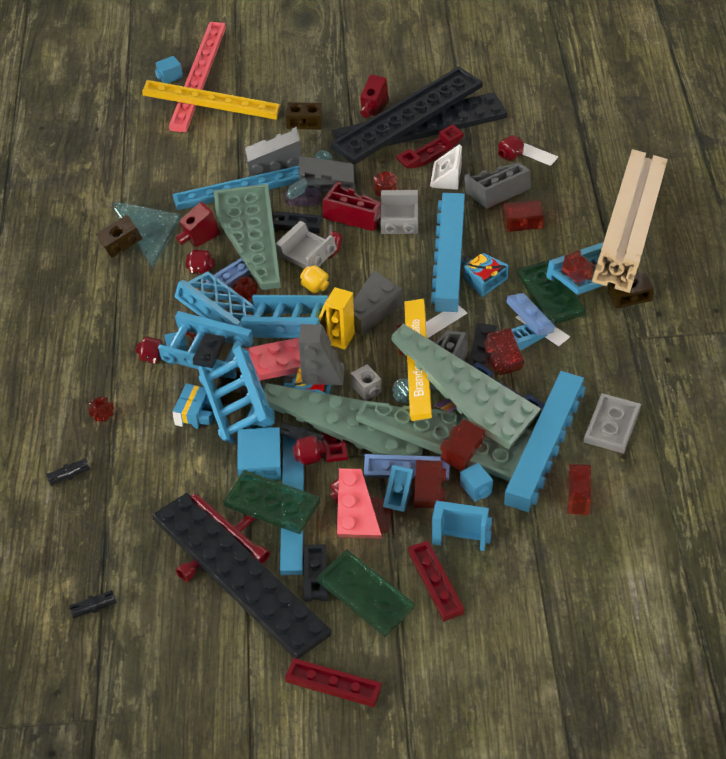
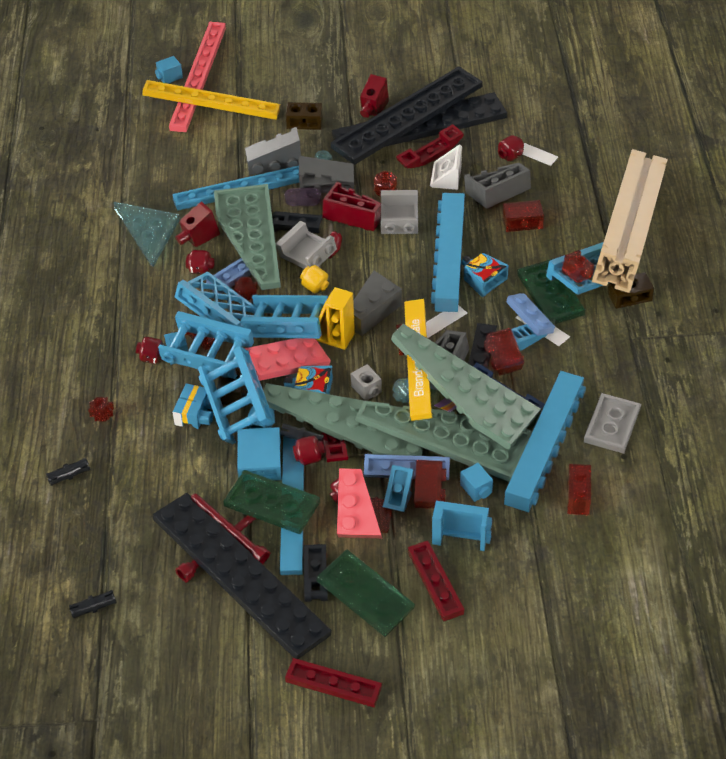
dark brown brick [96,215,143,258] -> none
black plate [193,333,225,368] -> none
clear light blue tile [287,178,308,200] -> none
dark grey wedge [299,324,345,385] -> none
clear red brick [440,419,486,471] -> none

